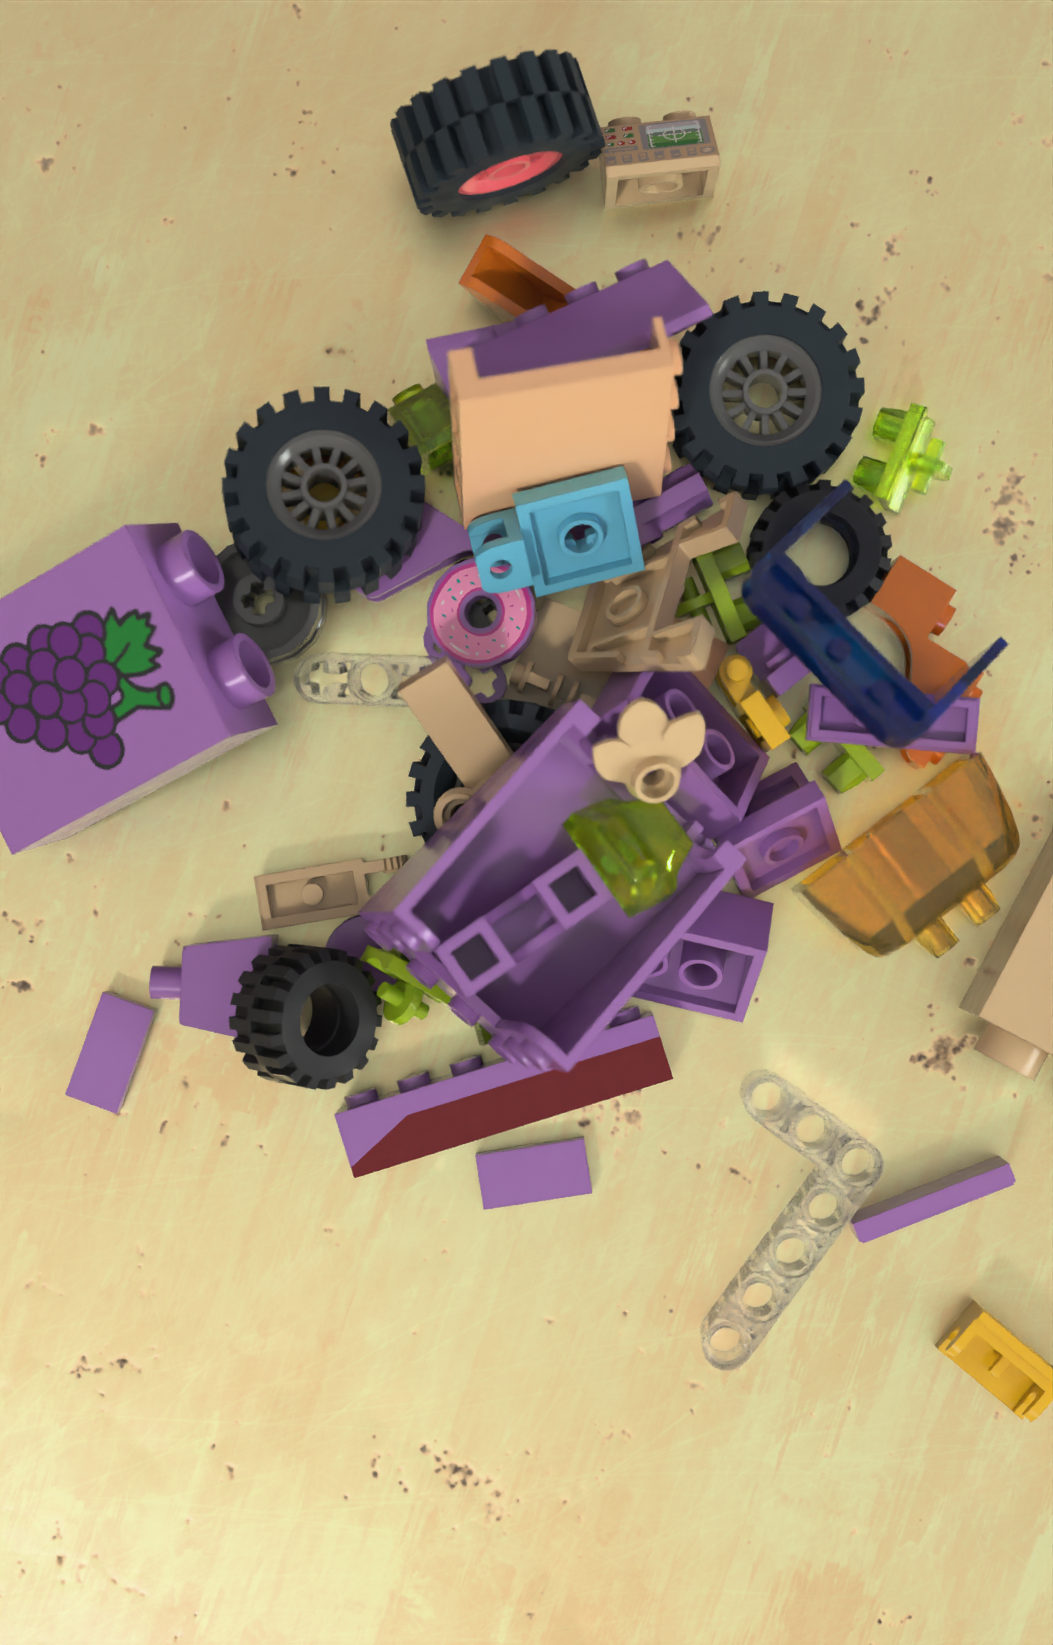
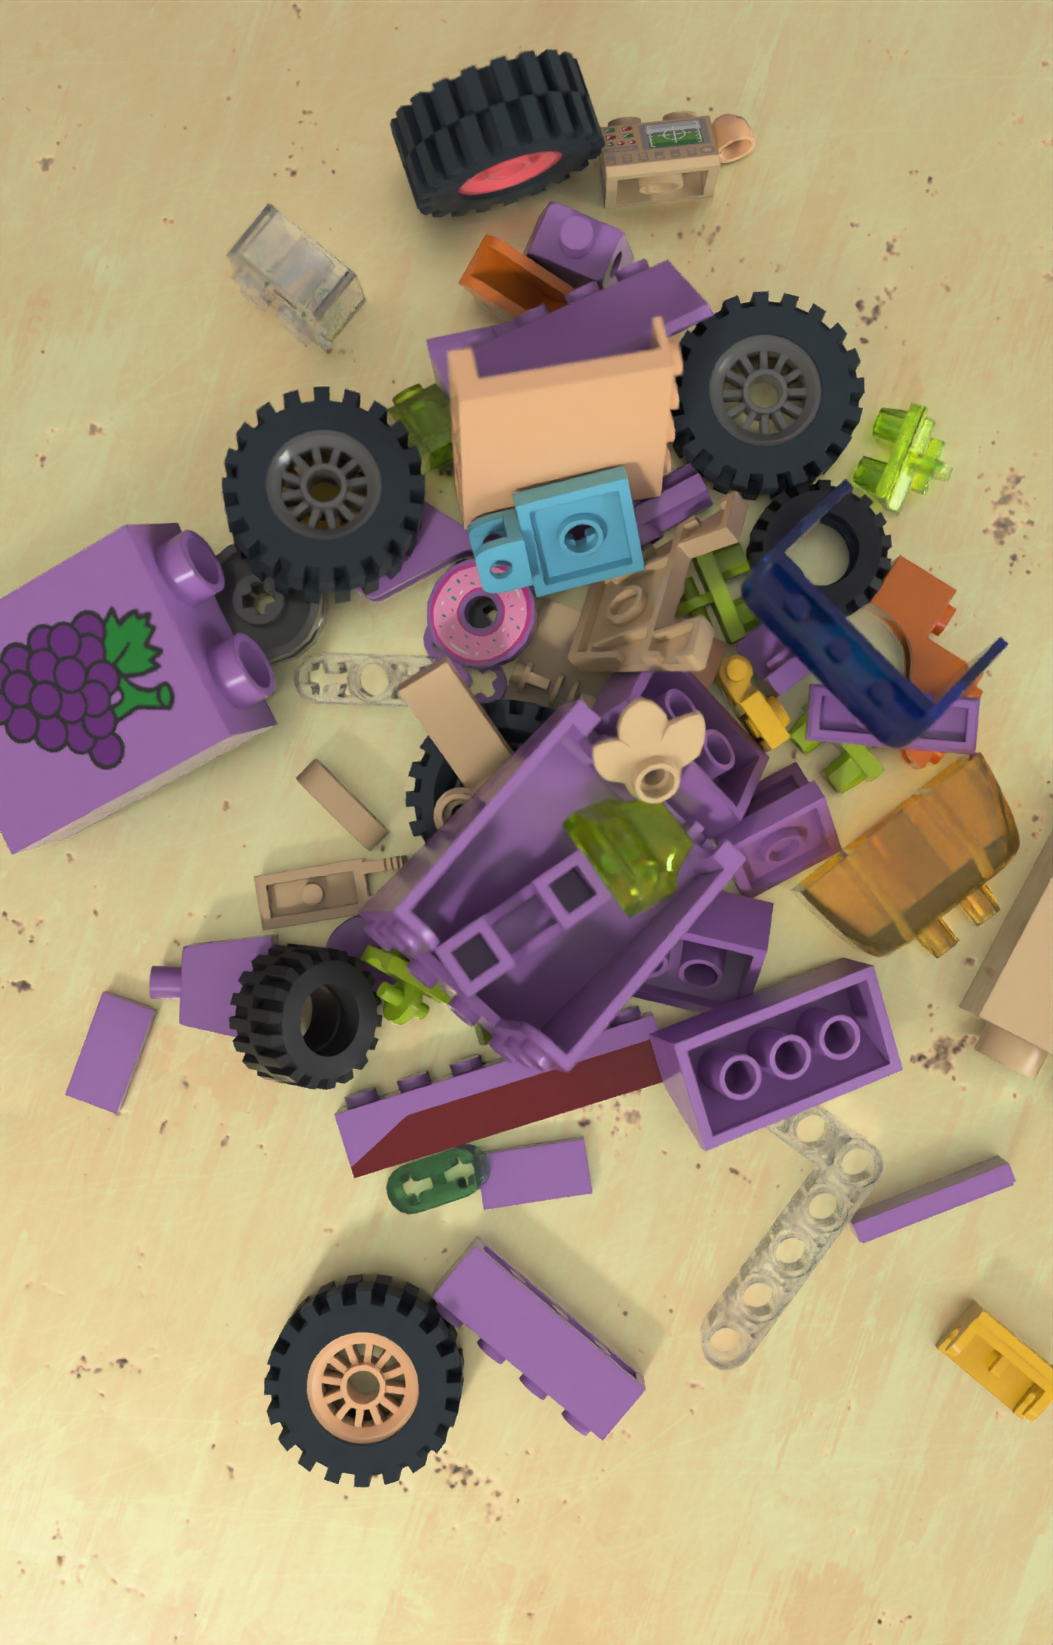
none -> clear brick [226,203,366,351]
none -> black wheel [264,1274,464,1487]
none -> tan beam [296,758,389,851]
none -> clear green beam [386,1143,491,1214]
none -> medium lavender brick [432,1236,646,1441]
none -> medium lavender torso [523,201,634,290]
none -> medium lavender slope [649,958,903,1151]
none -> light nougat hinge [712,114,756,163]

